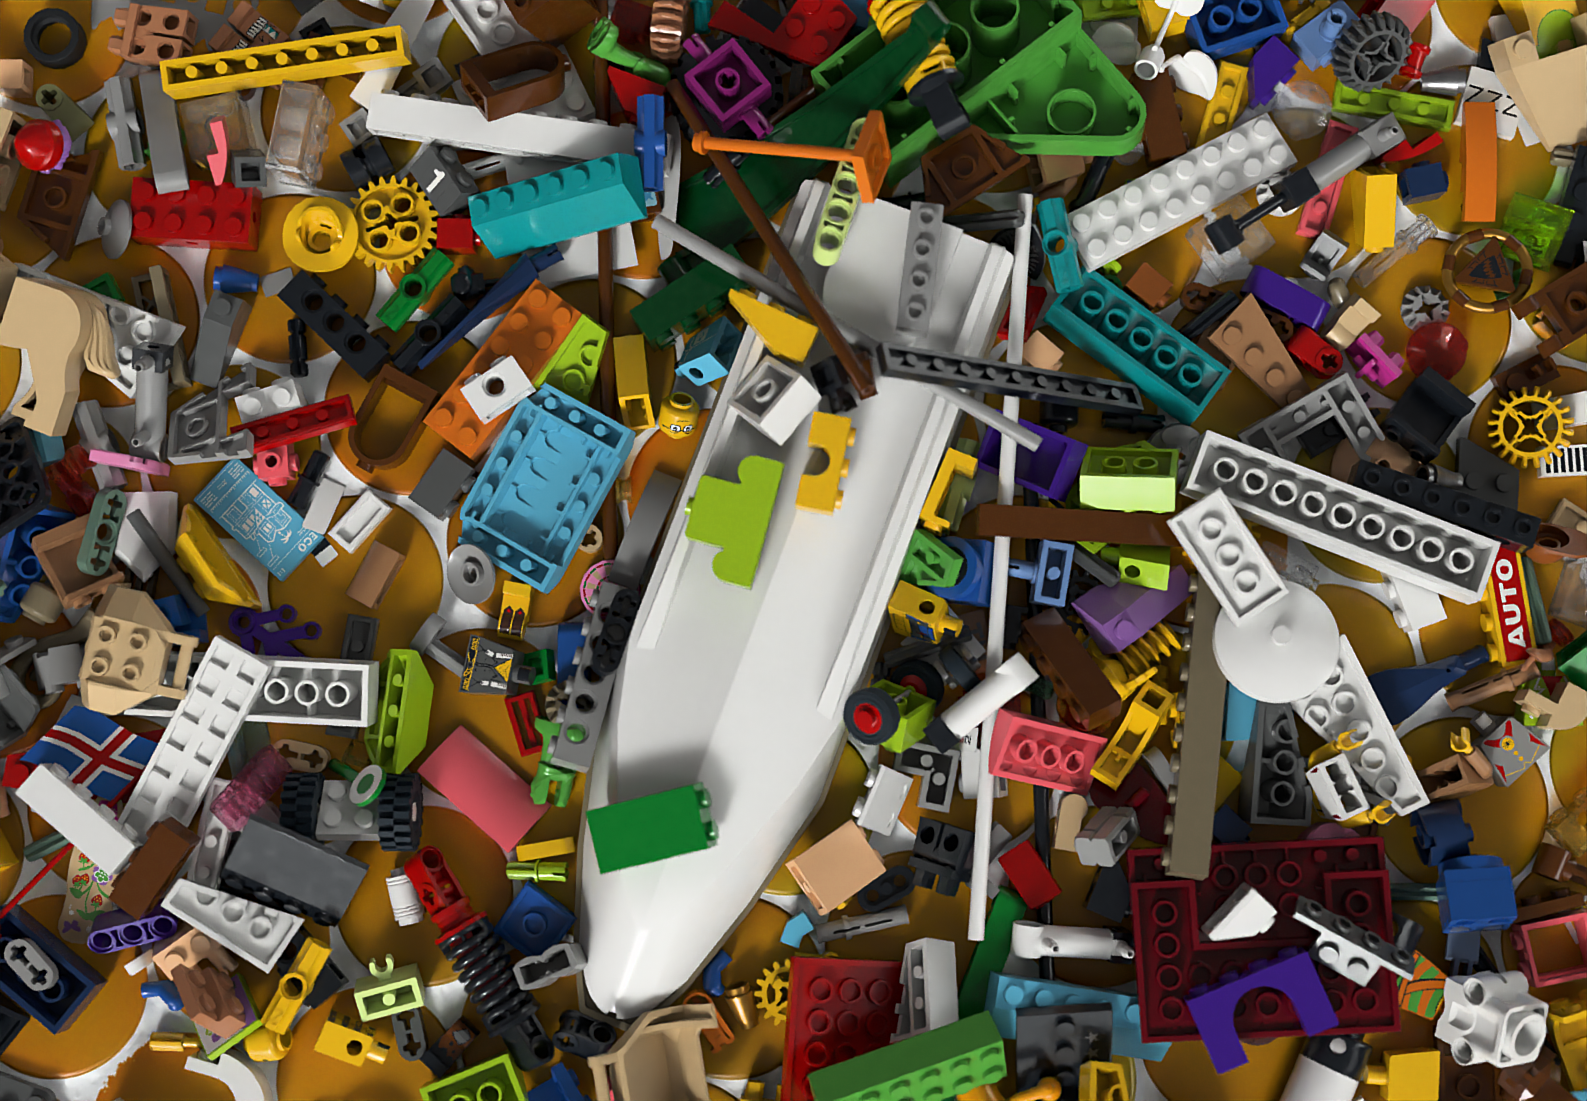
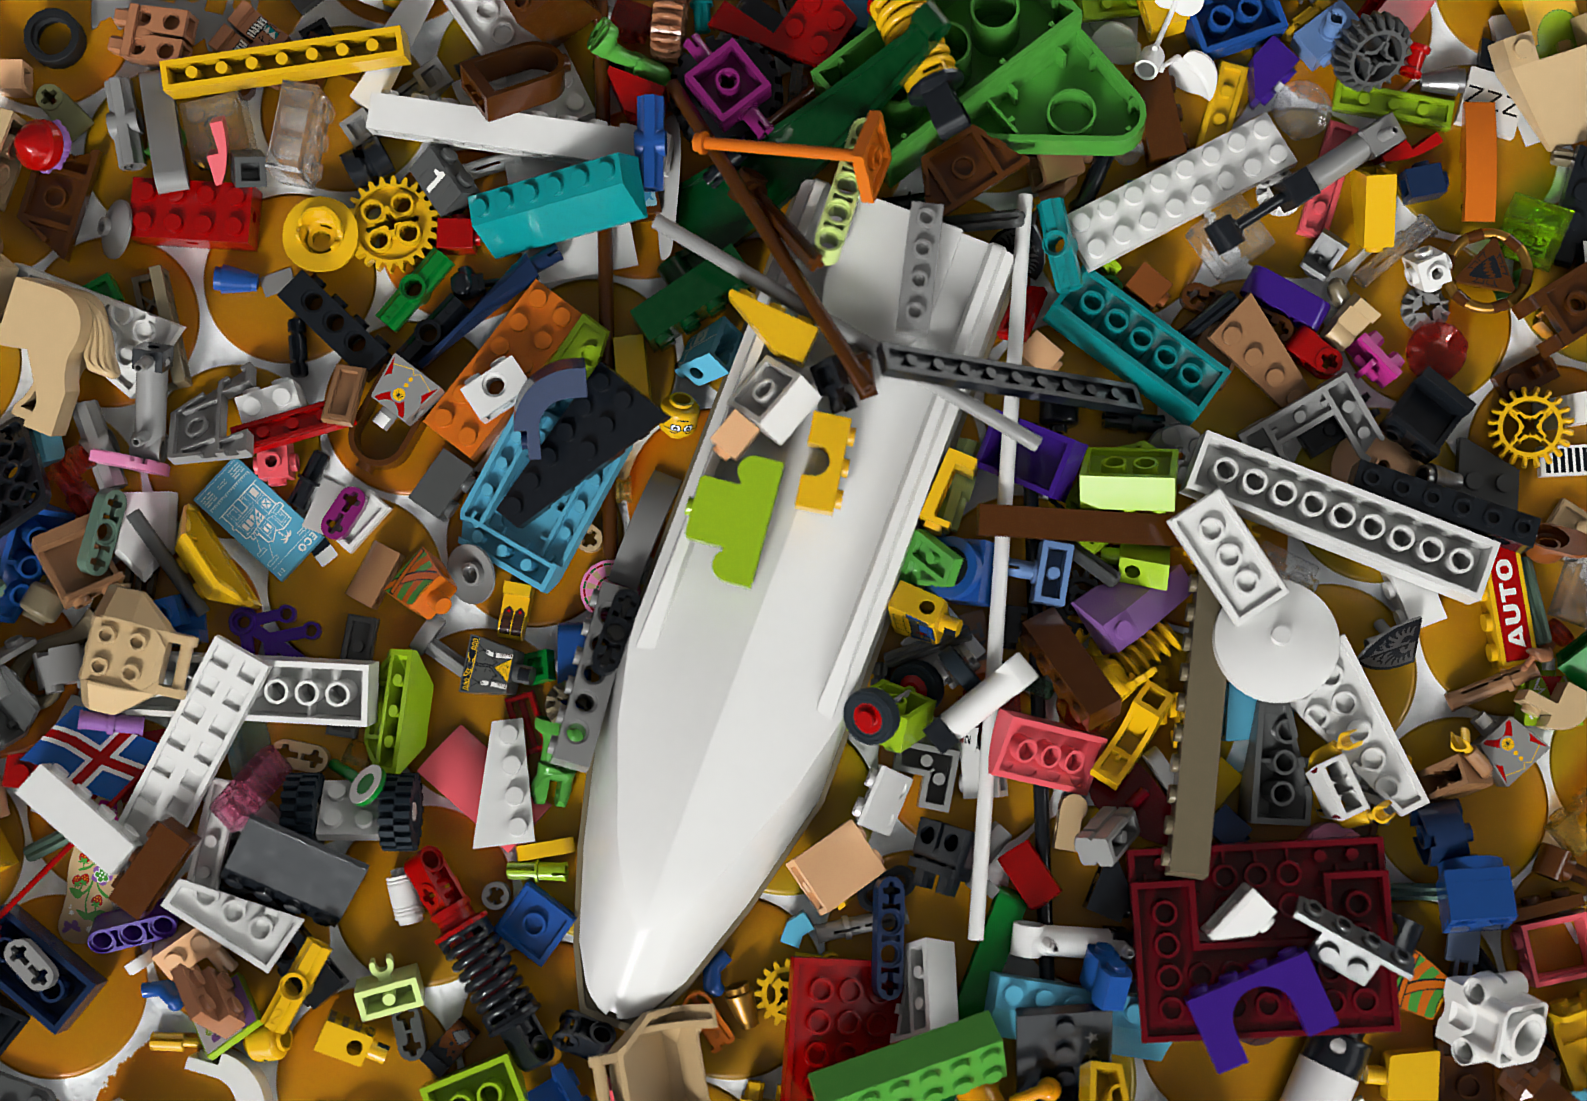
dark grey slope [189,289,253,389] -> none
light grey brick [513,942,588,990] -> none
green brick [585,782,719,875] -> none
dark blue animal [1367,644,1489,726] -> none
none -> medium lavender pin [77,709,145,736]
none -> medium nougat tile [321,364,368,427]
none -> magenta beam [321,486,368,541]
none -> light grey torso [371,353,445,432]
none -> orange torso [384,546,457,620]
none -> white wing [473,718,536,849]
none -> light grey bush [481,881,511,910]
none -> black wing [496,362,672,529]
none -> dark blue arch [514,358,587,460]
none -> light nougat brick [710,409,761,463]
none -> reddish brown piece [727,166,825,272]
none -> dark blue beam [871,876,905,1001]
none -> blue brick [1079,942,1132,1011]
none -> shield [1357,616,1422,670]
none -> white brick [1402,245,1452,292]

